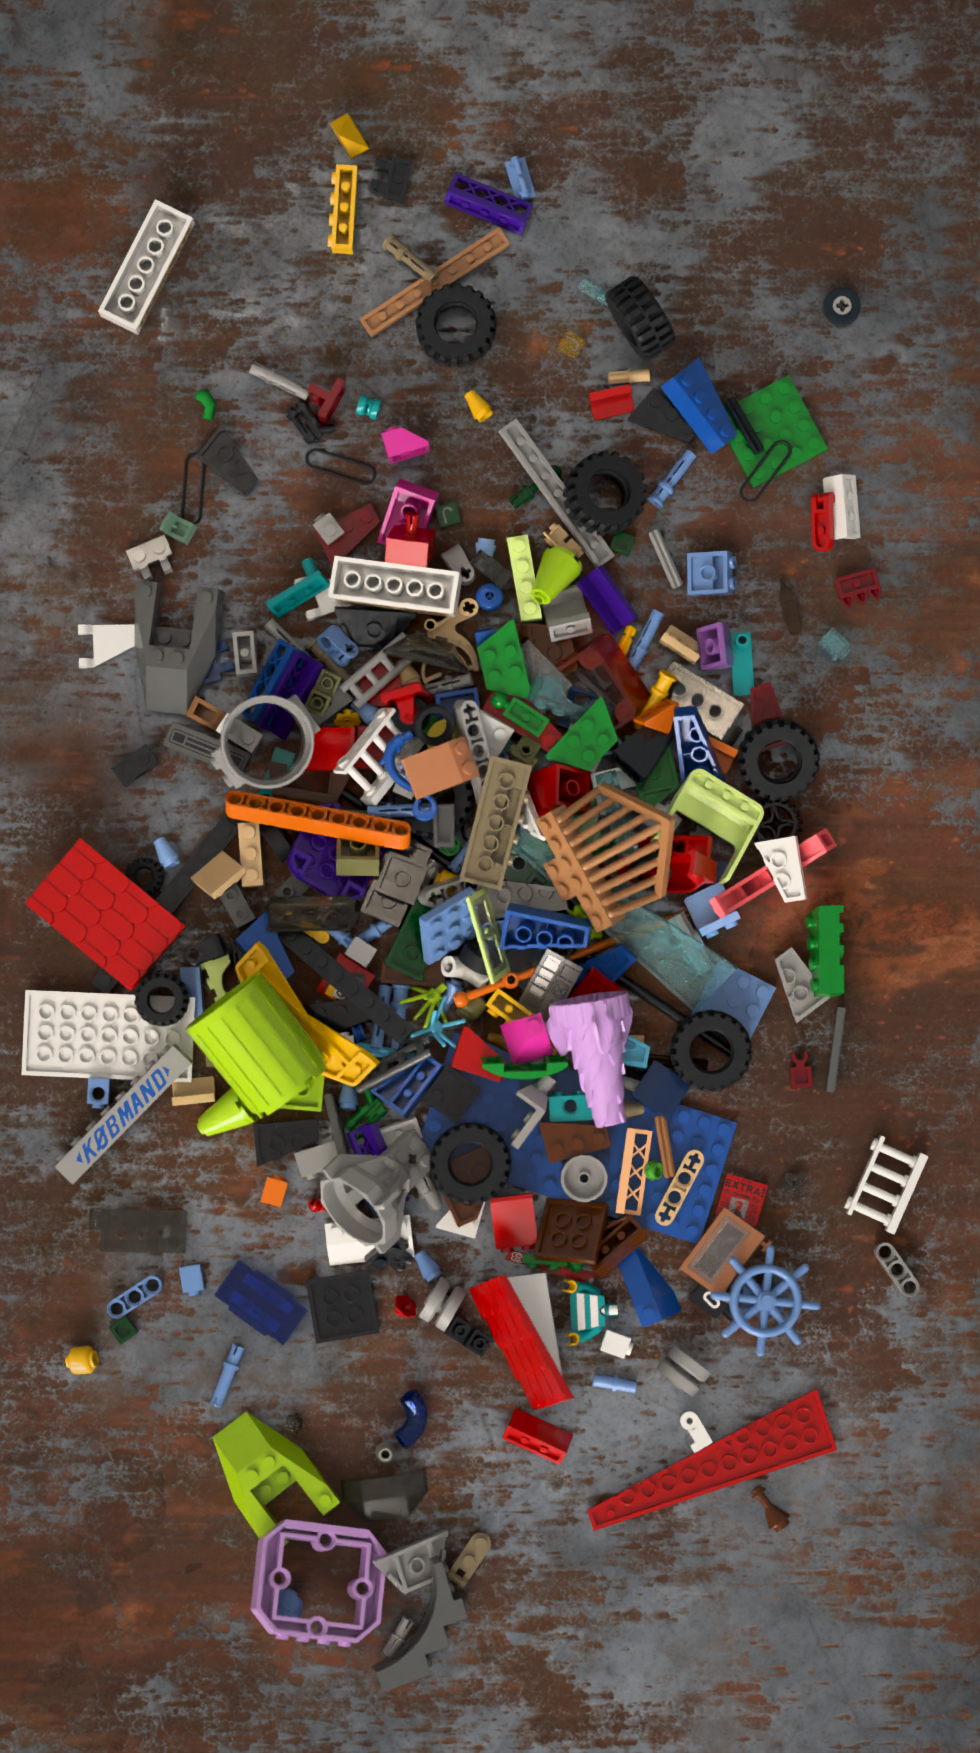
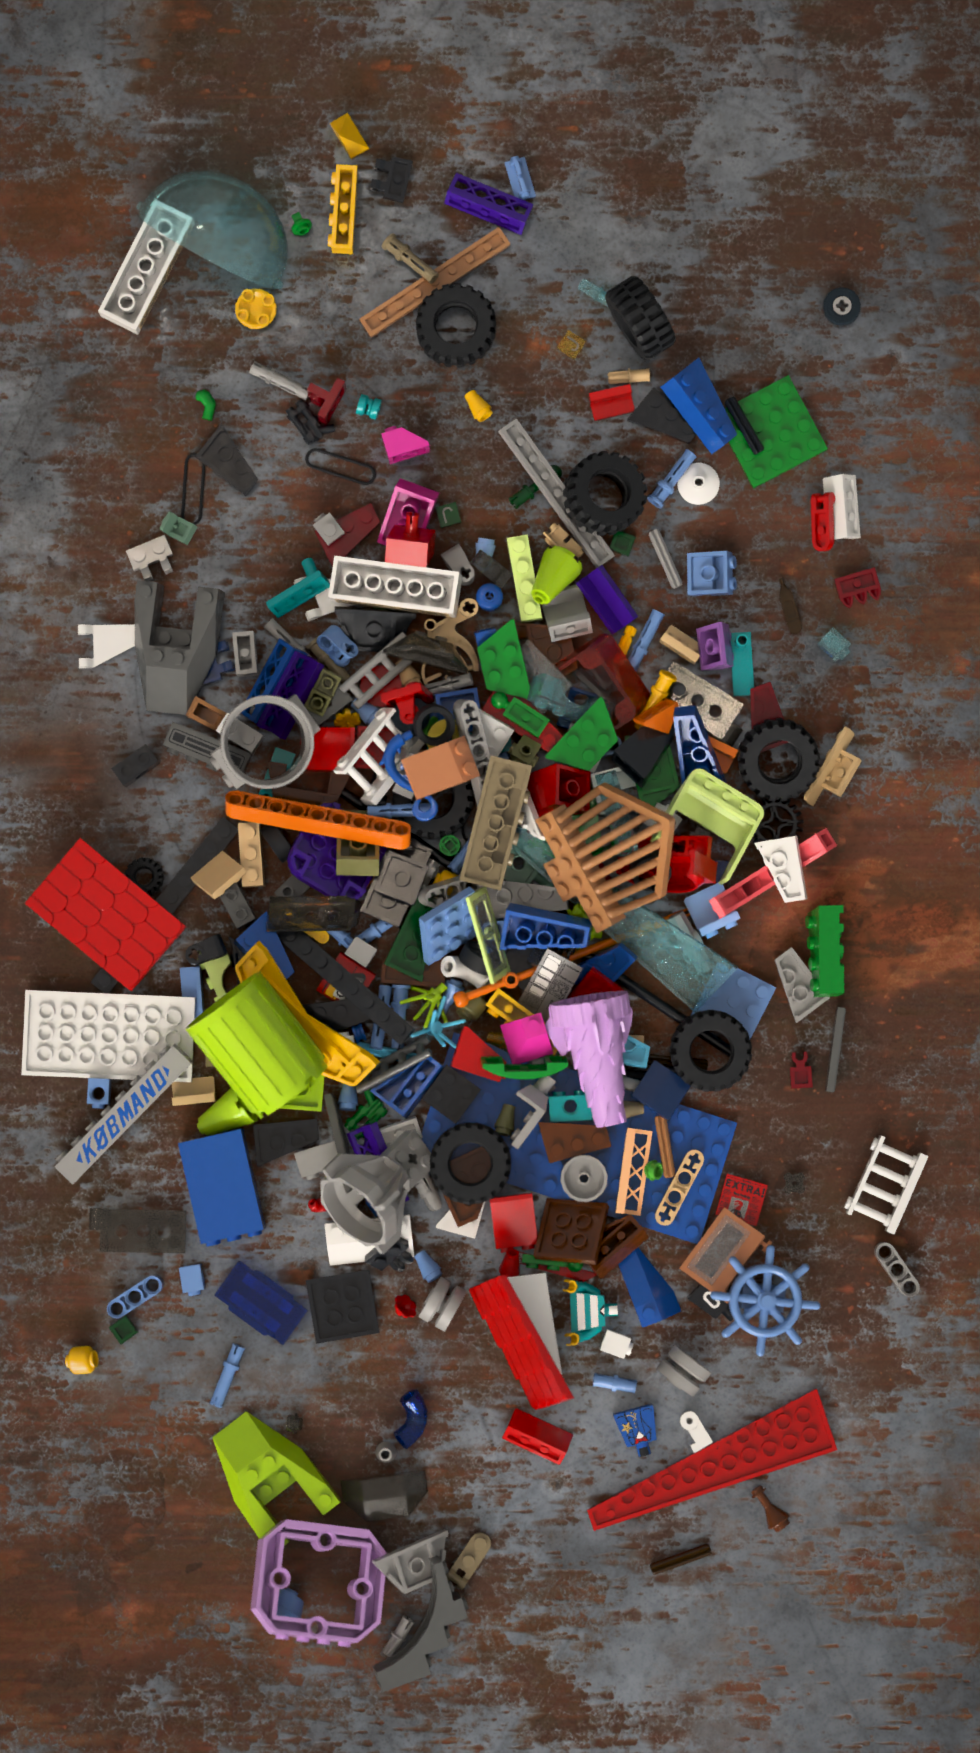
black tyre [134,973,190,1027] -> none
light blue cone [153,837,180,870] -> none
orange brick [260,1174,289,1207] -> none
dark grey tile [433,804,455,847] -> none
black slope [443,1314,493,1357] -> none
black piece [740,440,792,503] -> none
none -> clear light blue windscreen [136,170,288,290]
none -> blue container [178,1128,266,1247]
none -> yellow dish [235,289,277,329]
none -> green plate [291,212,312,235]
none -> olive cone [494,1104,516,1137]
none -> red cone [499,1248,520,1277]
none -> blue torso [613,1403,656,1457]
none -> dark brown axle [650,1544,712,1575]
none -> white dish [677,463,720,505]
none -> tan bracket [803,726,862,806]

